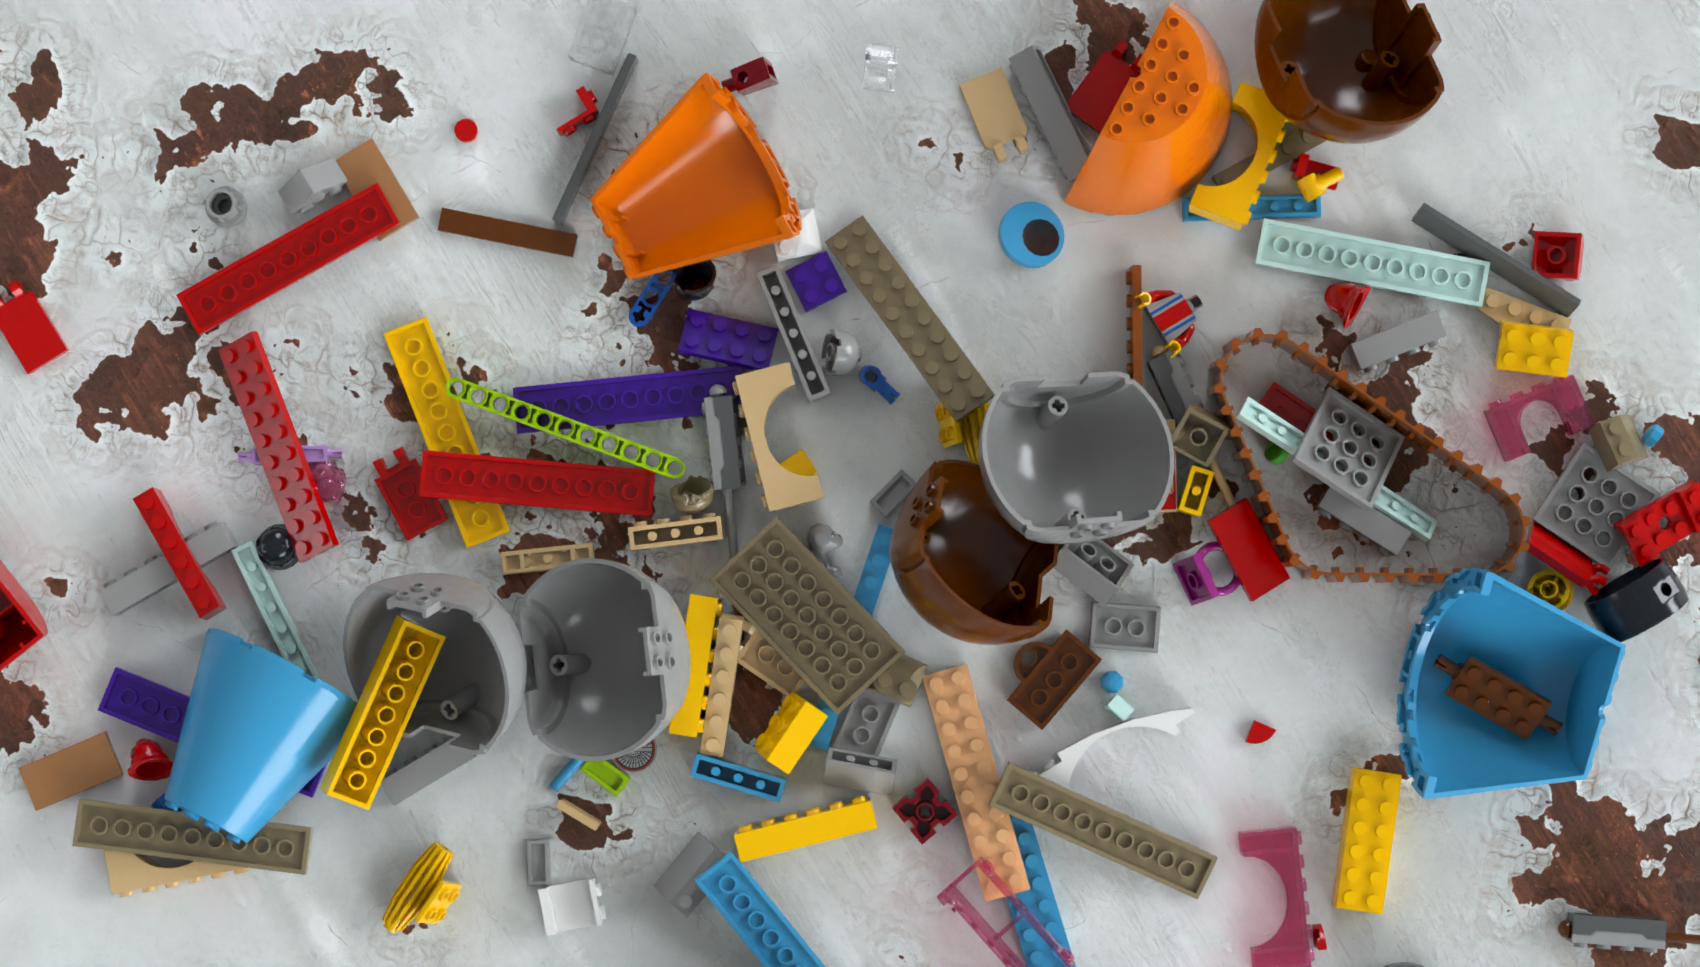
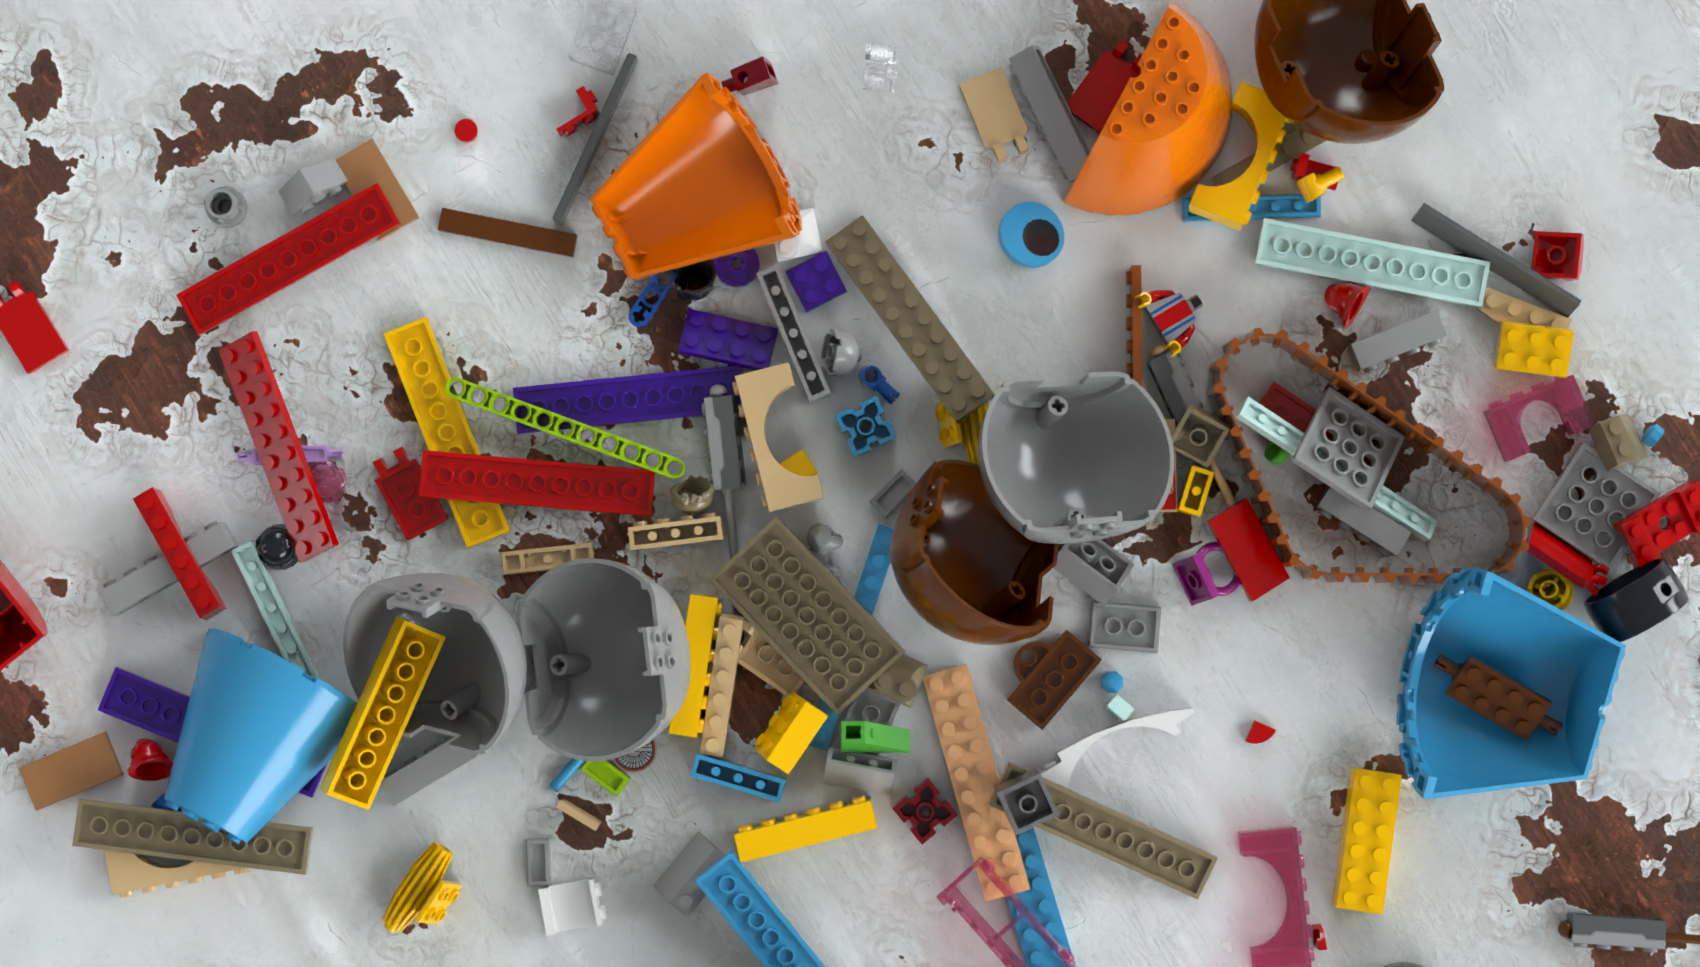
none -> dark purple plate [714,248,760,287]
none -> dark azure brick [835,395,897,458]
none -> bright green slope [840,721,910,753]
none -> flat silver brick [993,768,1059,835]

